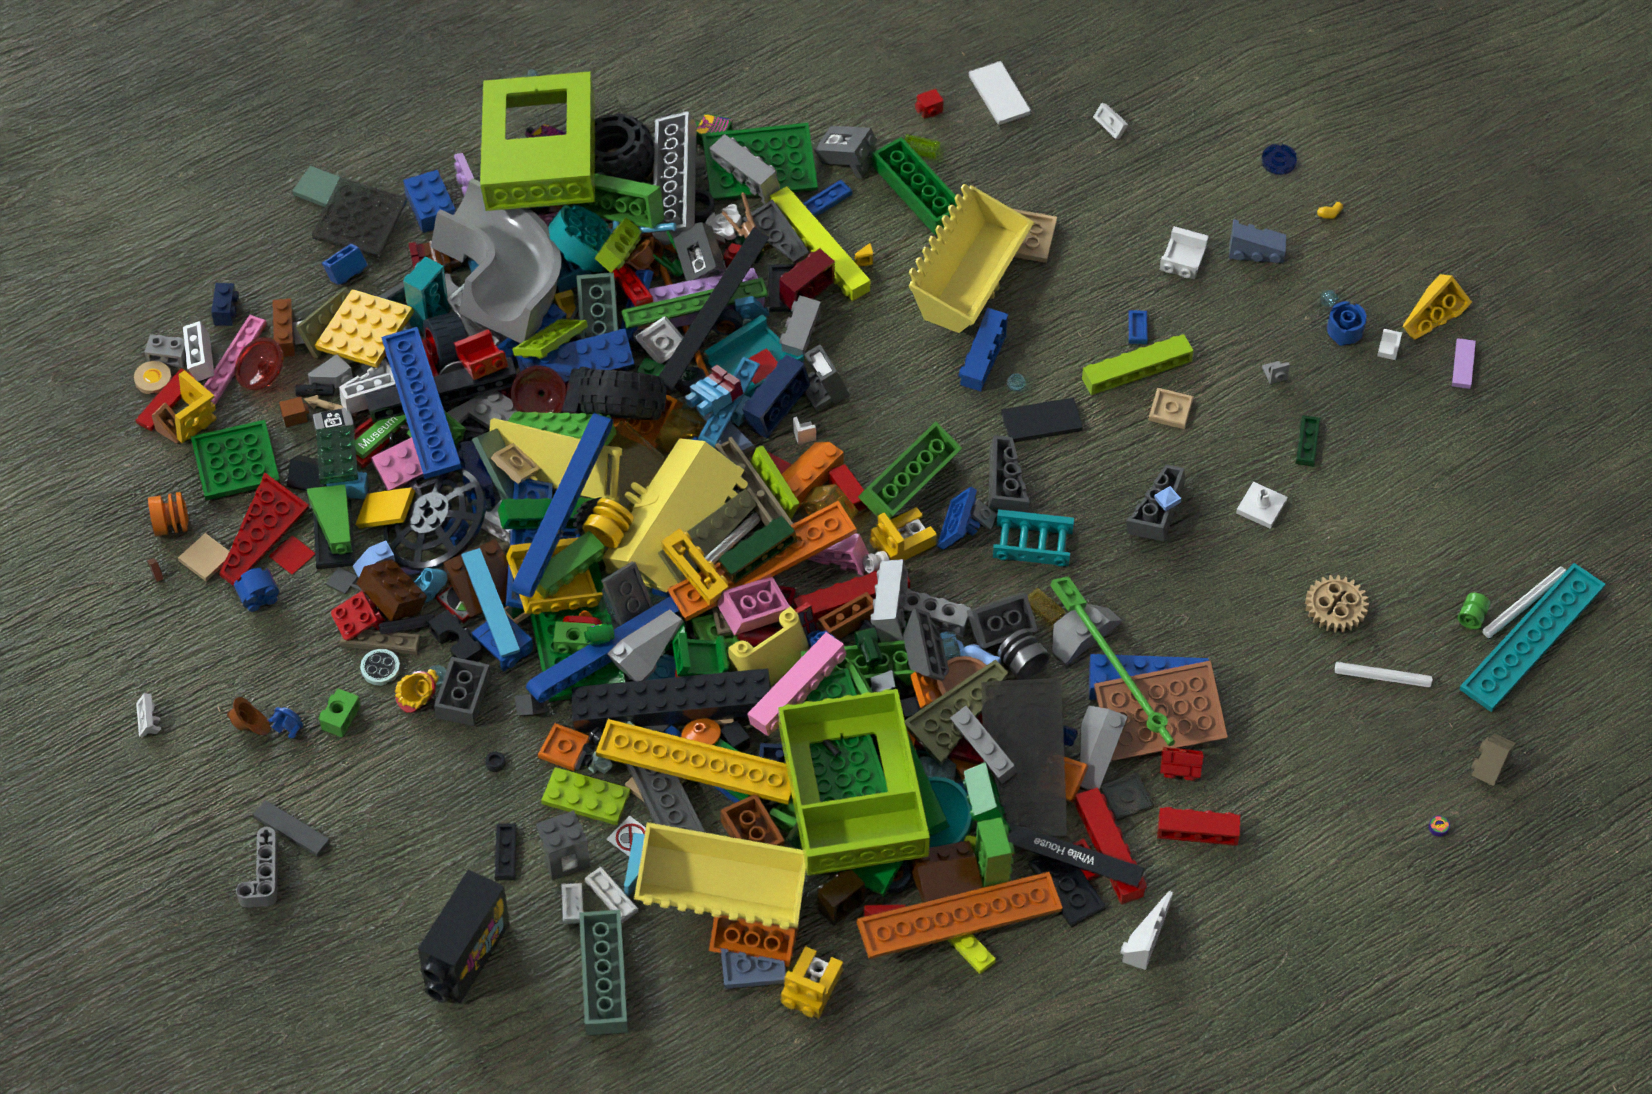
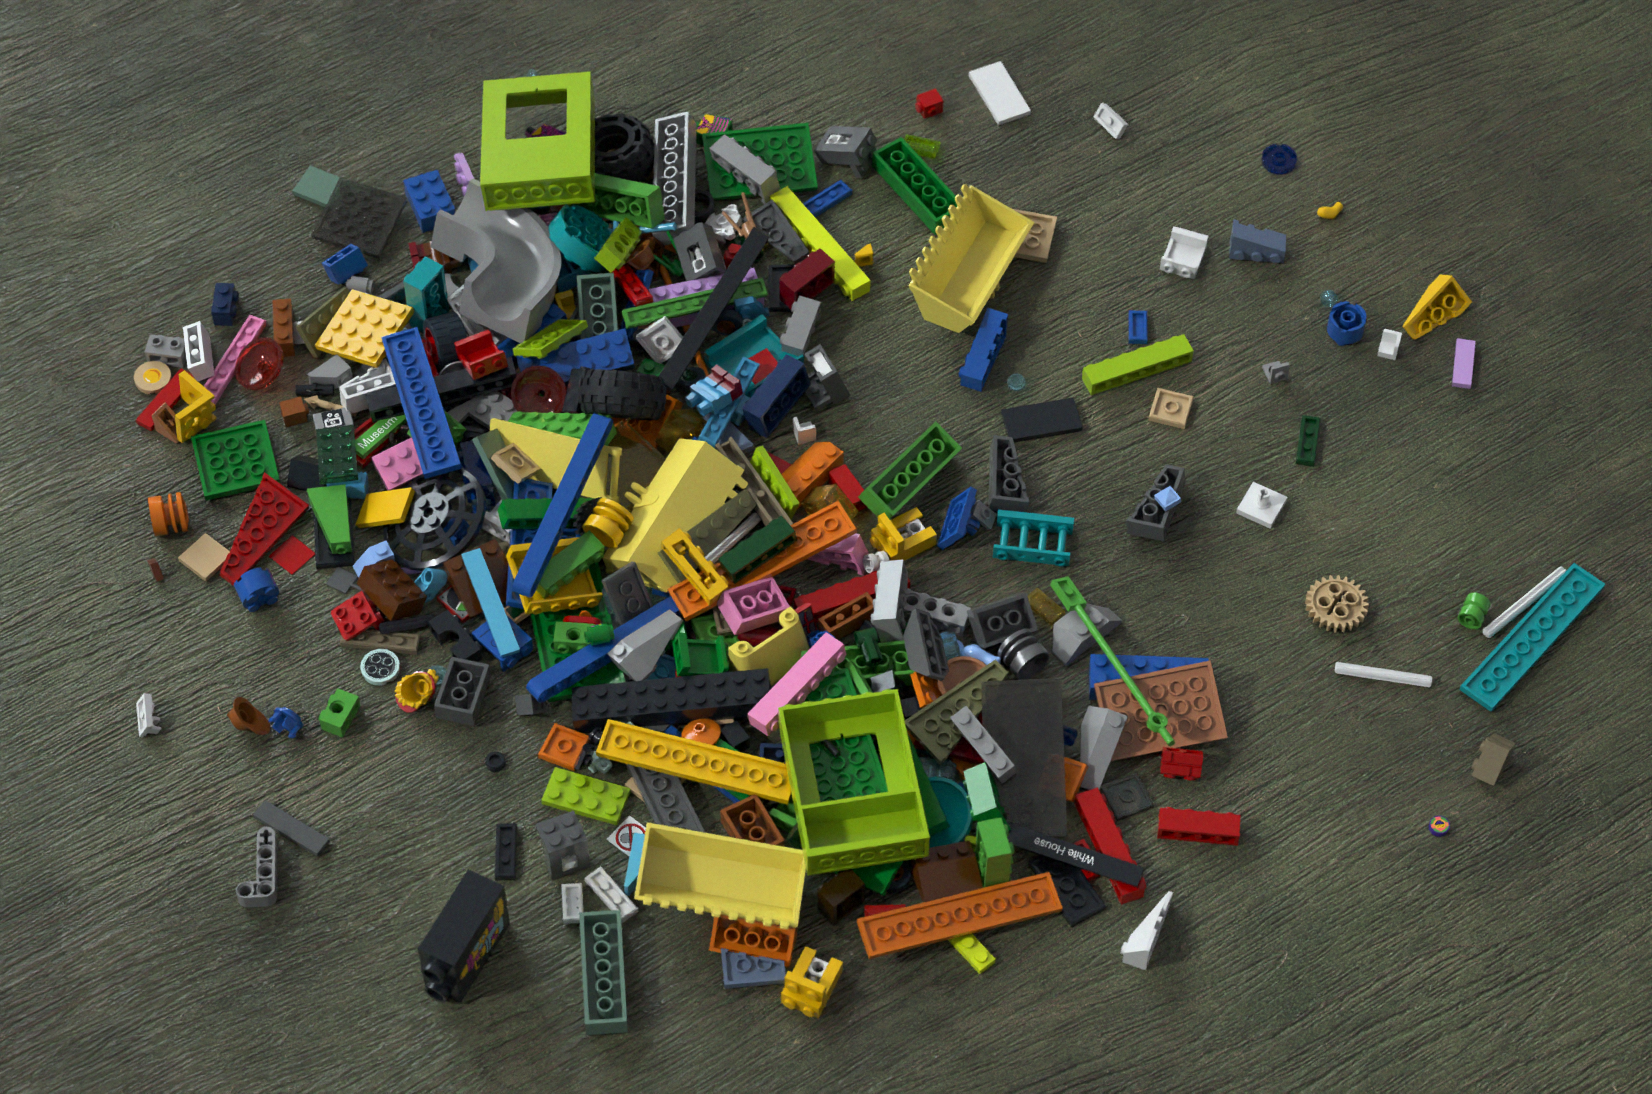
none -> light grey brick [346,276,374,295]

